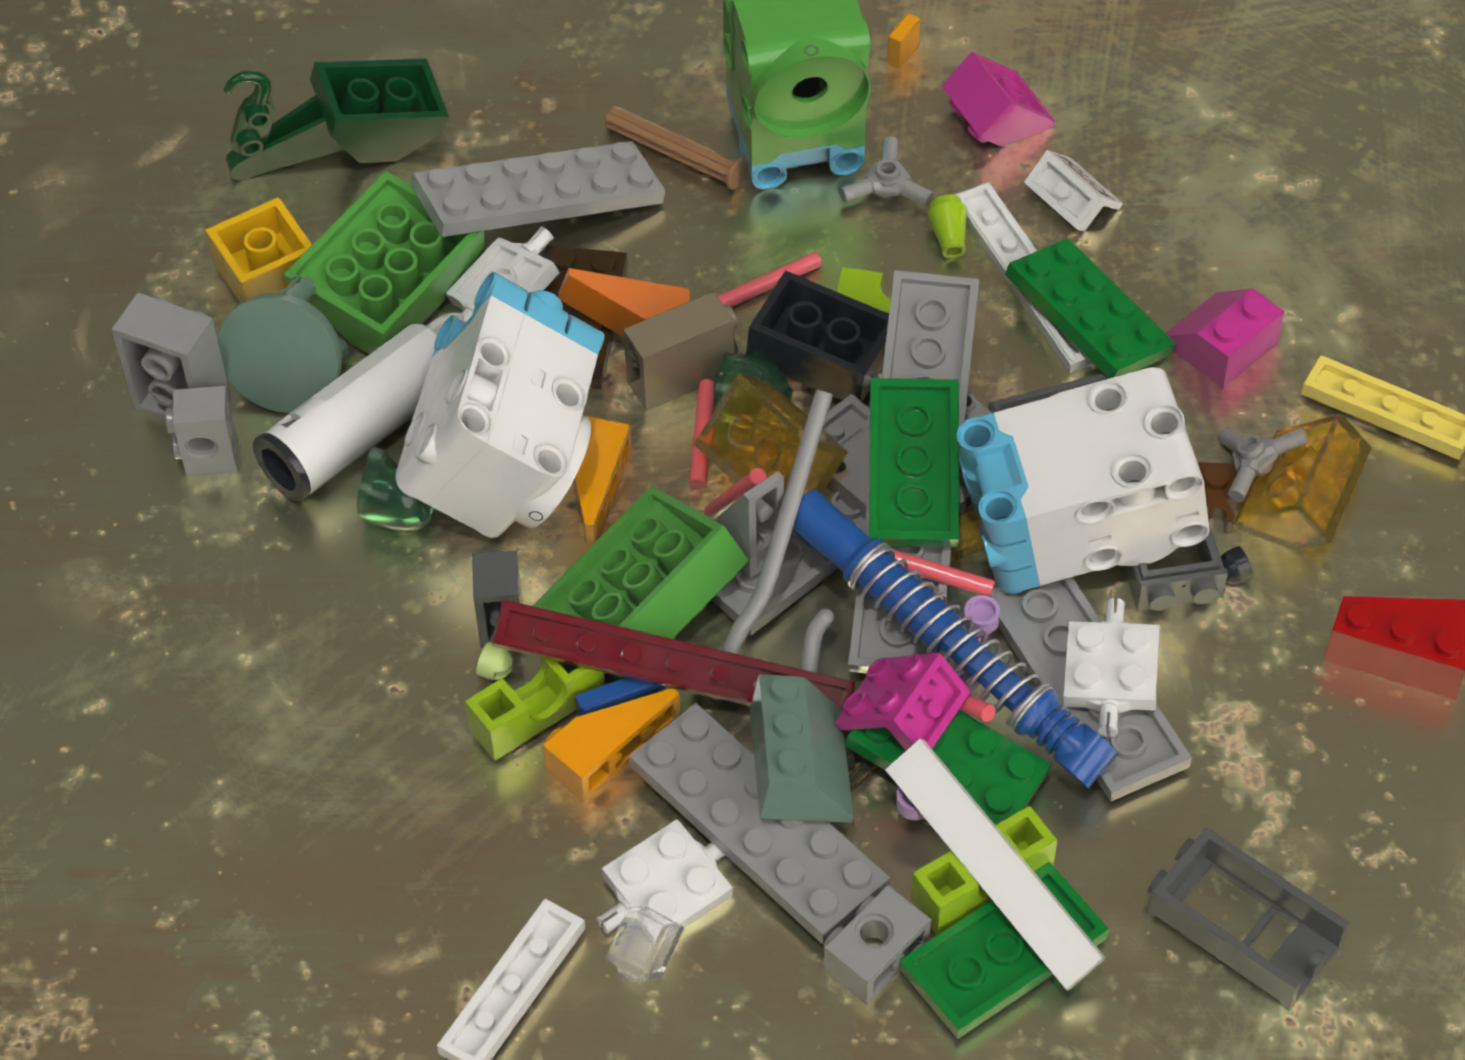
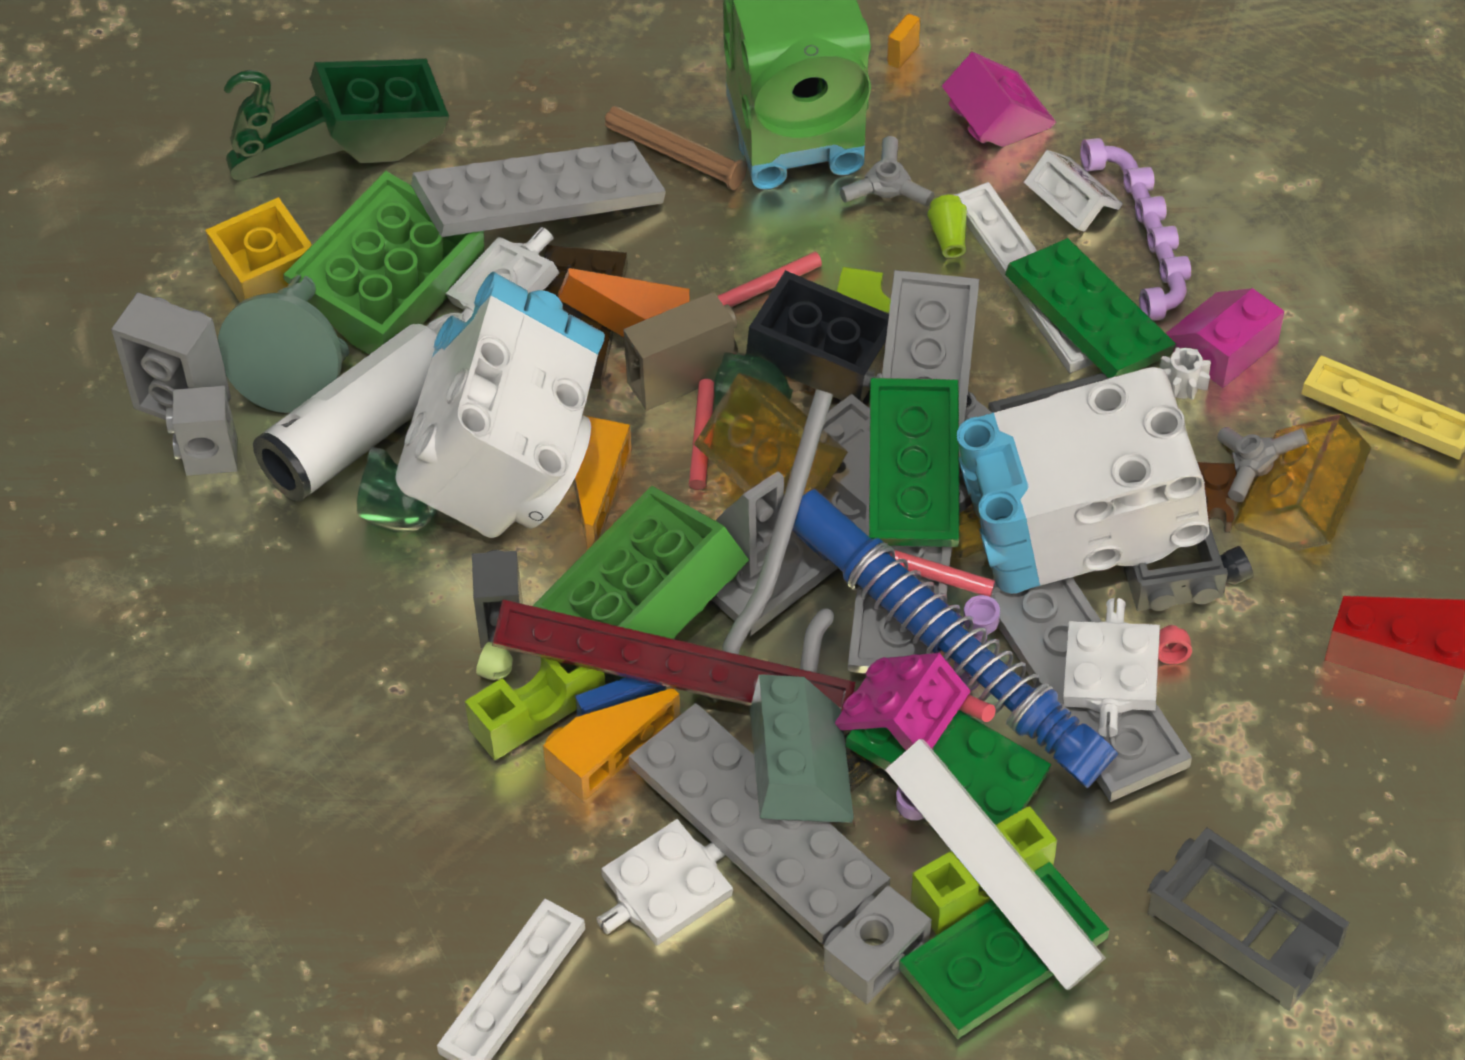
clear brick [605,905,685,984] -> none
coral bar [704,468,767,520] -> none
none -> lavender bar [1080,138,1191,321]
none -> coral hinge [1158,625,1192,664]
none -> white gear [1160,347,1211,400]

